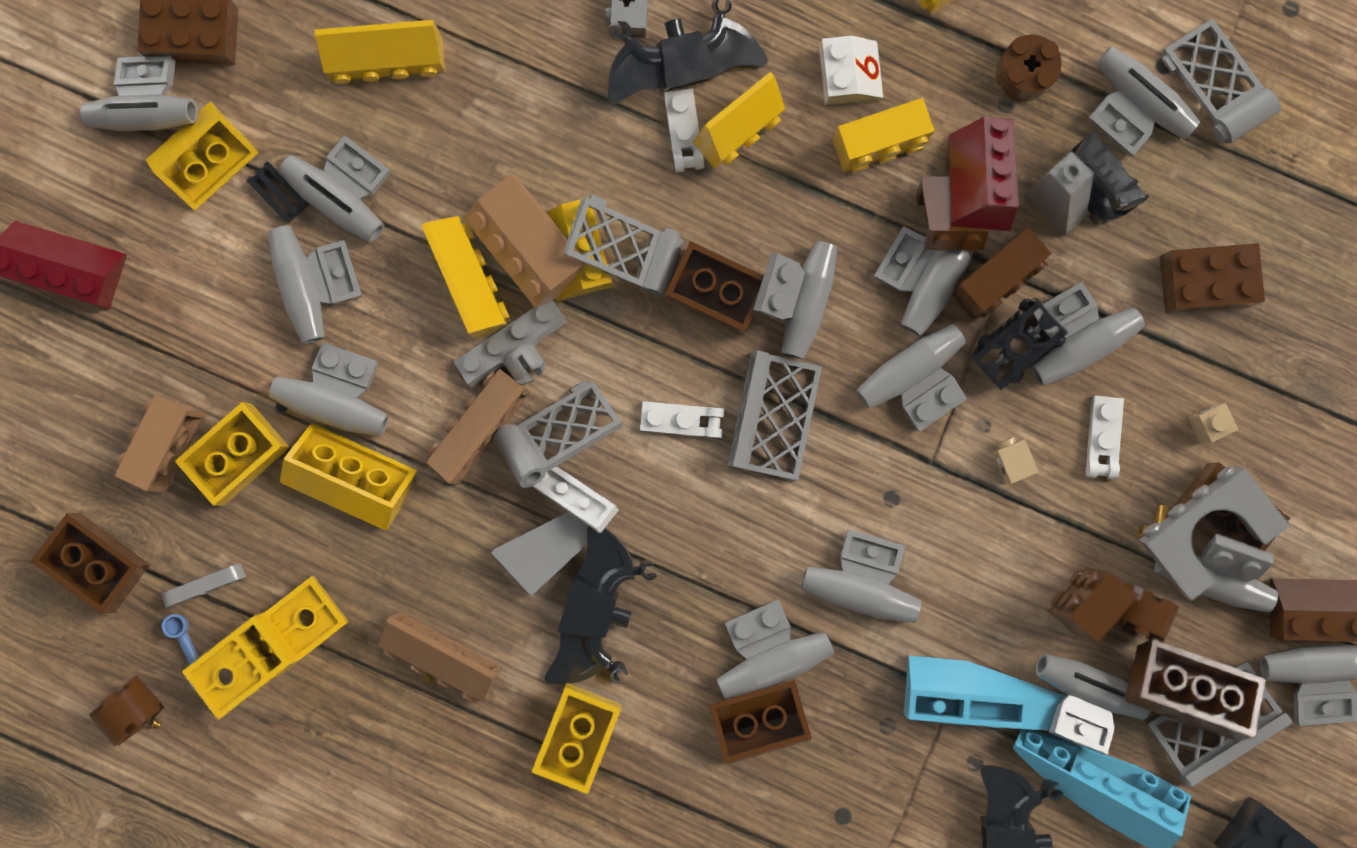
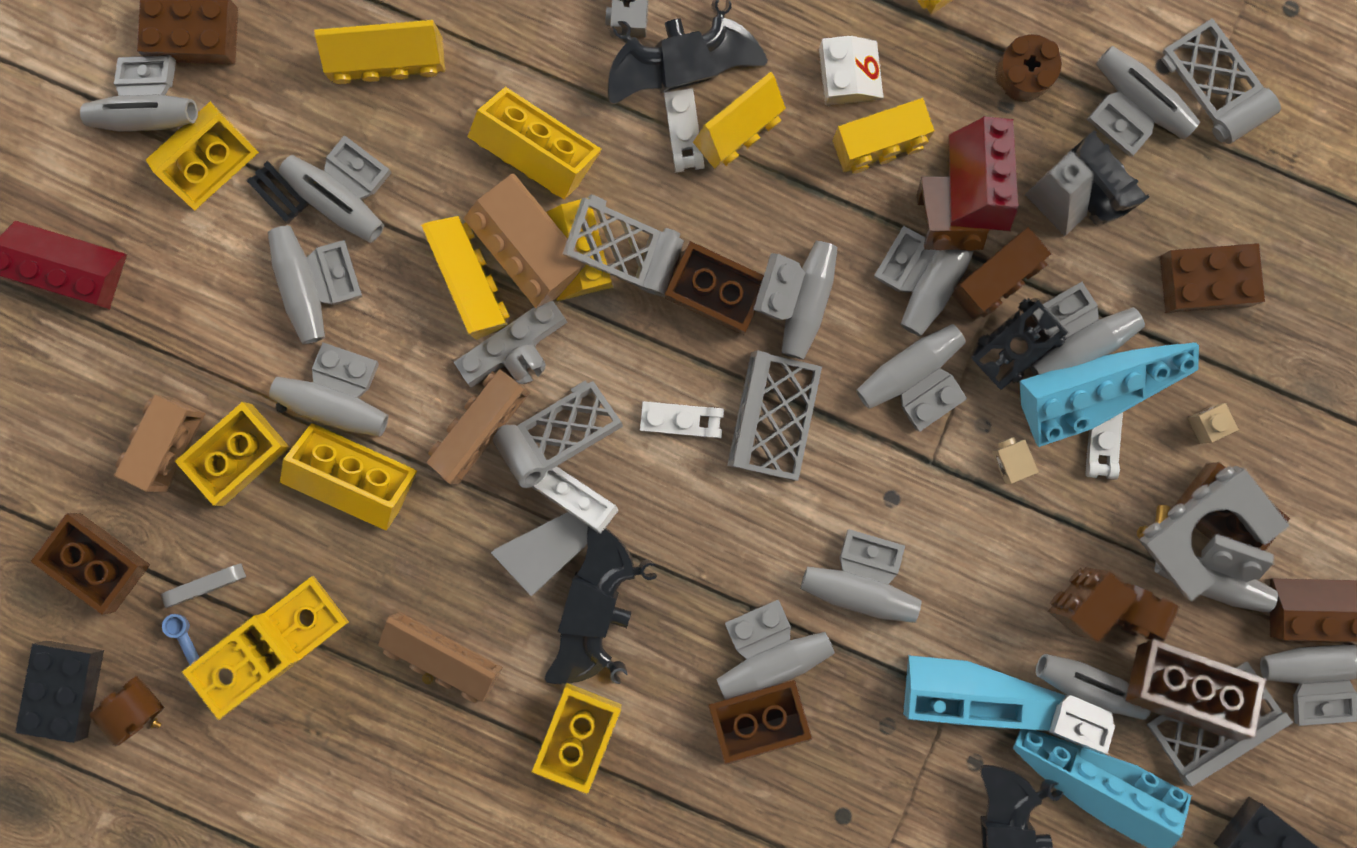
none -> black brick [15,640,104,743]
none -> yellow slope [467,87,602,200]
none -> medium azure wedge [1020,343,1199,447]

